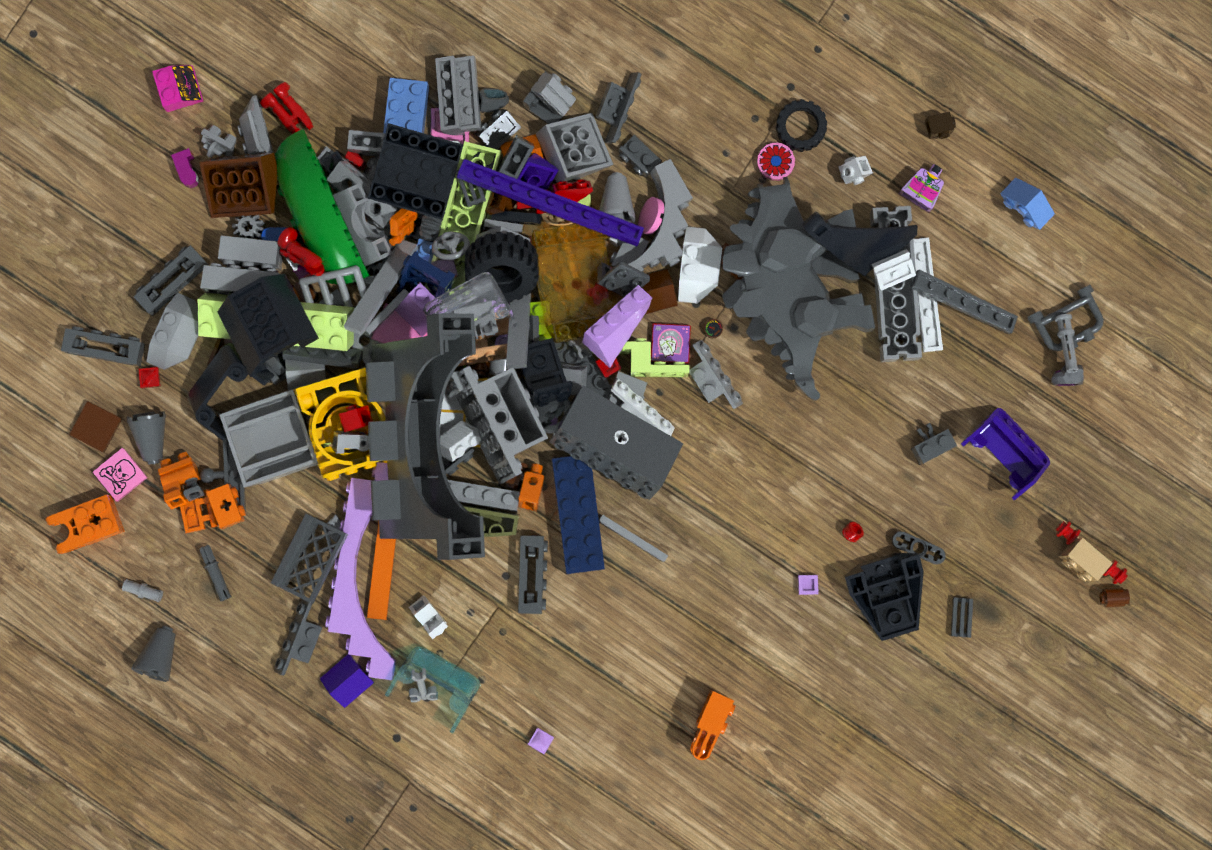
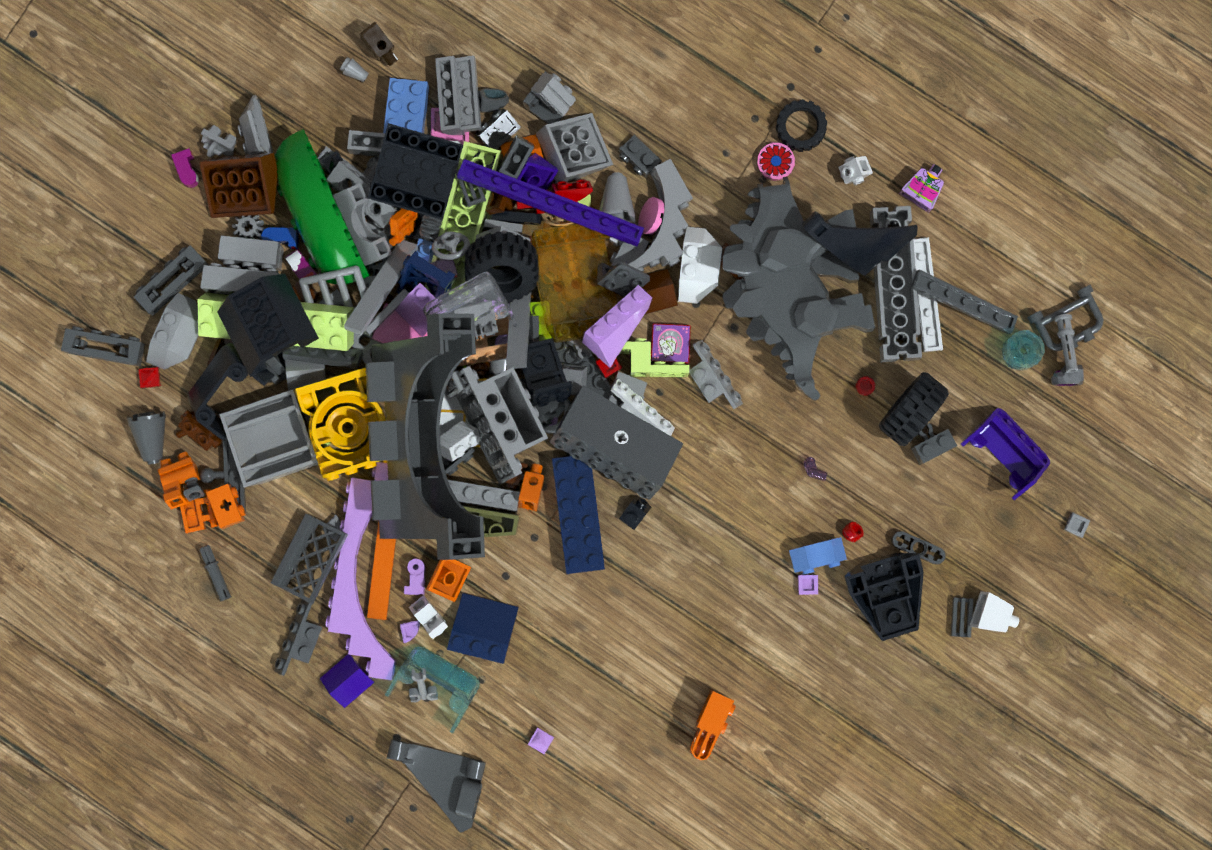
orange brick [46,494,125,554] -> none
reddish brown tile [69,401,122,453] -> none
bright pink tile [93,448,148,502] -> none
light grey pin [122,579,163,603] -> none
dark grey cone [131,626,176,682] -> none
dark pink slope [152,65,204,112] -> none
red piece [260,82,314,134] -> none
red piece [277,227,325,276] -> none
light grey leg [332,430,369,454] -> none
red brick [339,404,373,432] -> none
red tile [345,151,366,170] -> none
dark grey brick [518,536,548,614] -> none
clear red plate [587,282,609,305] -> none
dark grey bracket [596,72,642,144] -> none
light grey tile [599,515,668,562] -> none
tile [704,319,723,339] -> none
white plate [871,249,916,291] -> none
dark brown brick [925,112,956,139] -> none
medium blue brick [1000,177,1055,230] -> none
tan brick [1056,521,1128,584] -> none
reddish brown brick [1099,587,1130,608] -> none
none -> reddish brown brick [176,410,223,451]
none -> light grey cone [340,57,369,83]
none -> dark brown torso [360,22,399,66]
none -> dark grey panel [386,739,486,833]
none -> lavender tile [400,620,420,643]
none -> lavender leg [404,559,425,595]
none -> orange slope [426,560,471,602]
none -> dark blue slope [447,593,519,664]
none -> black bracket [619,496,652,530]
none -> medium blue brick [789,537,847,575]
none -> clear purple arm [804,457,827,481]
none -> red tile [856,376,876,396]
none -> black tyre [879,372,949,446]
none -> white torso [970,591,1019,632]
none -> clear light blue brick [1002,330,1045,371]
none -> light grey tile [1064,512,1090,538]

